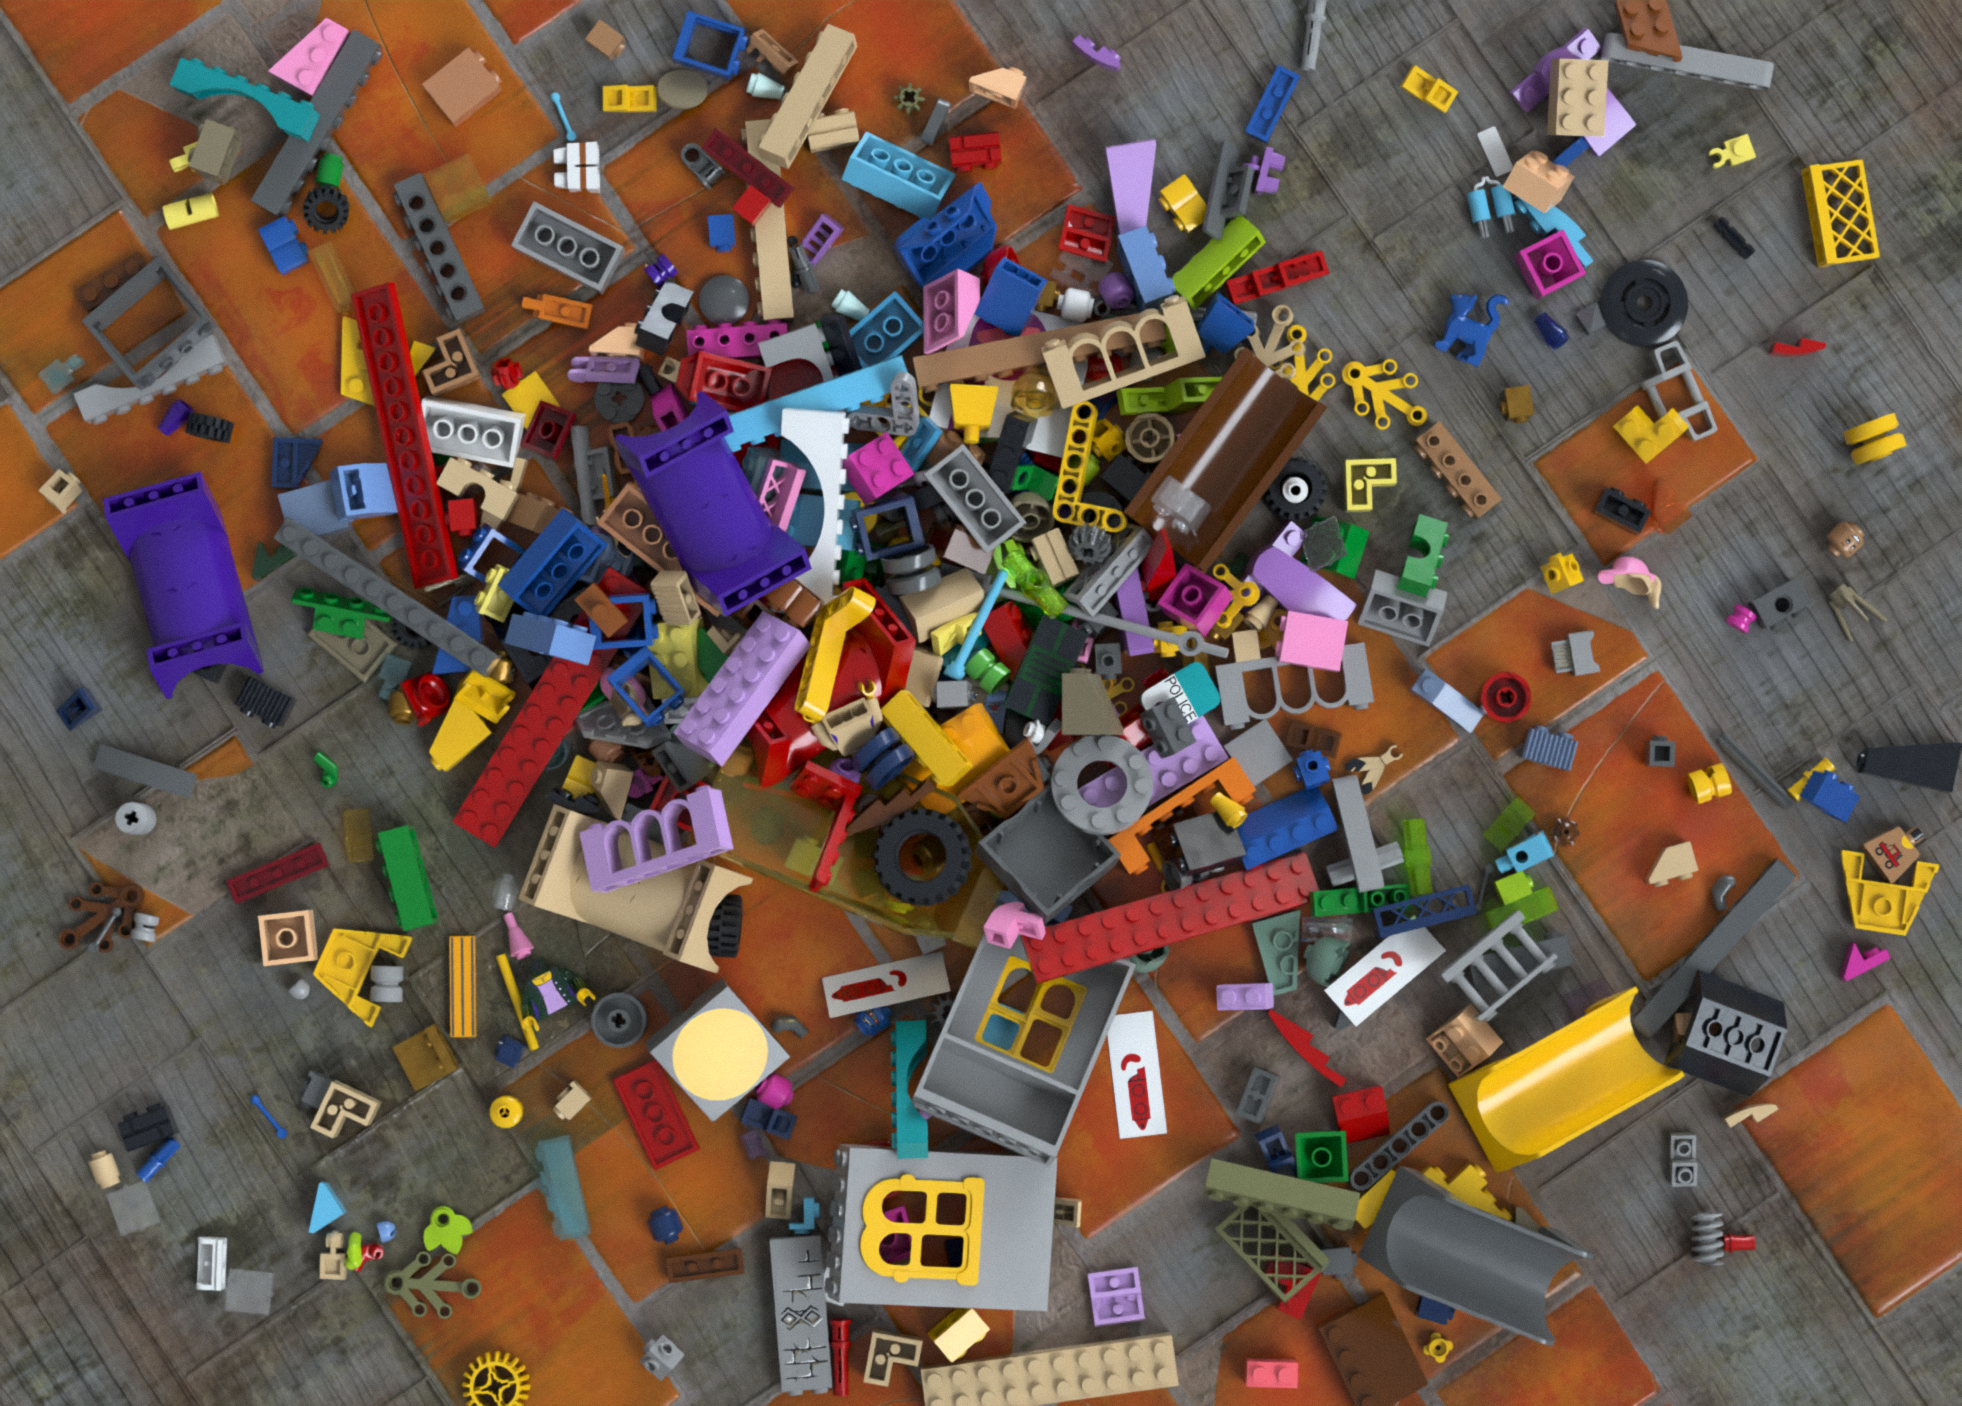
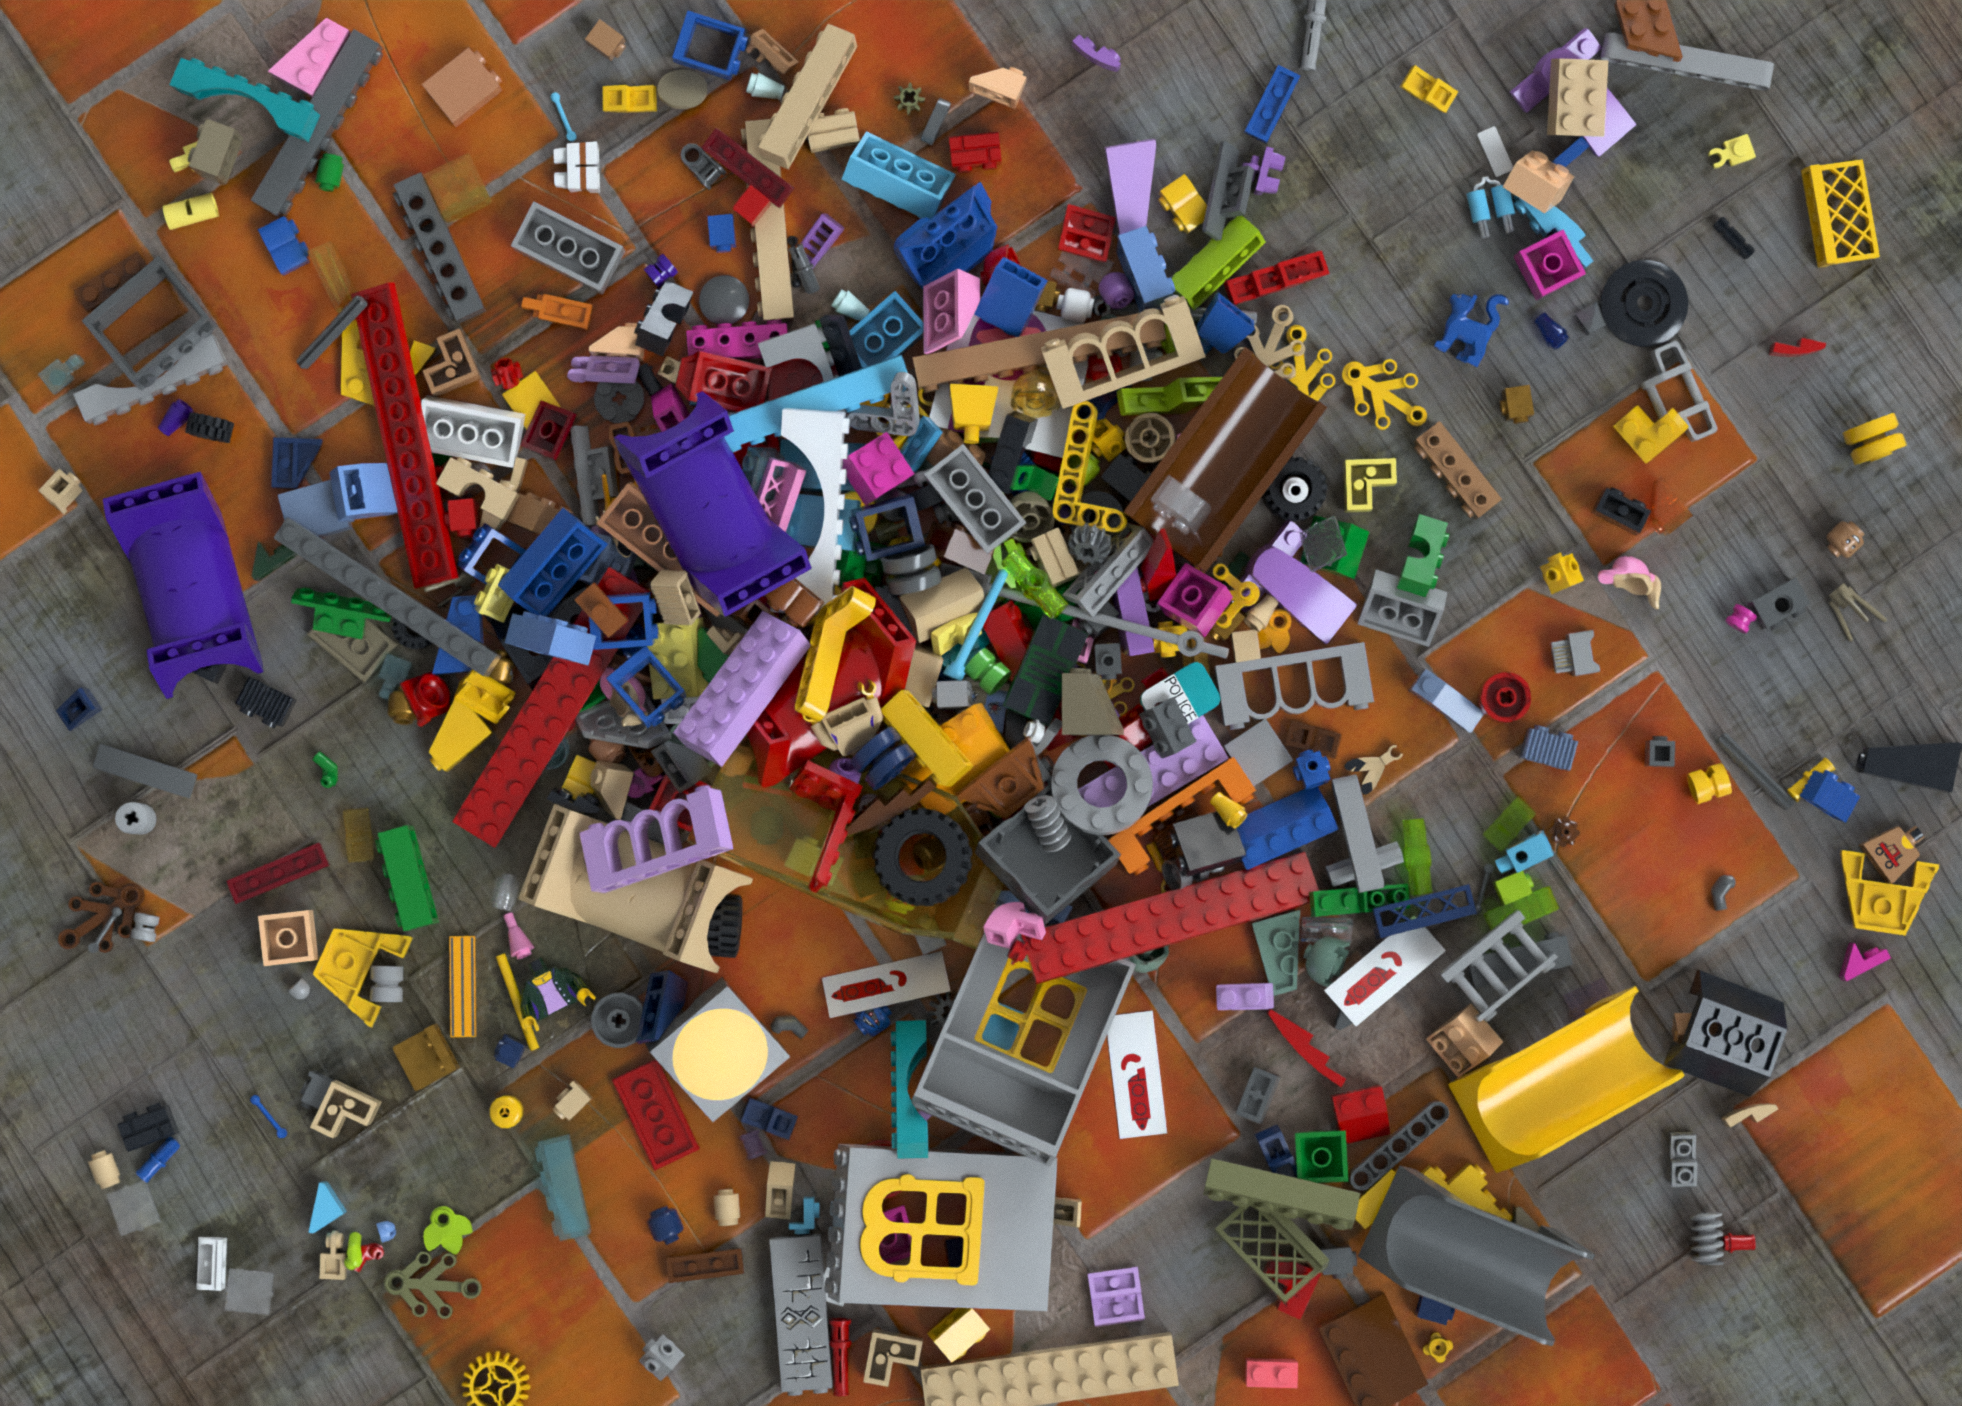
black tyre [303,184,349,234] -> none
dark pink head [755,1072,794,1109] -> none
bright pink brick [1275,611,1348,672] -> none
dark grey beam [1630,858,1796,1040] -> none
tan slope [1645,841,1699,888] -> none
none -> dark grey axle [296,296,367,369]
none -> dark blue slope [636,970,688,1044]
none -> tan brick [713,1189,740,1226]
none -> red plate [1007,939,1029,965]
none -> light grey piece [1024,795,1071,852]

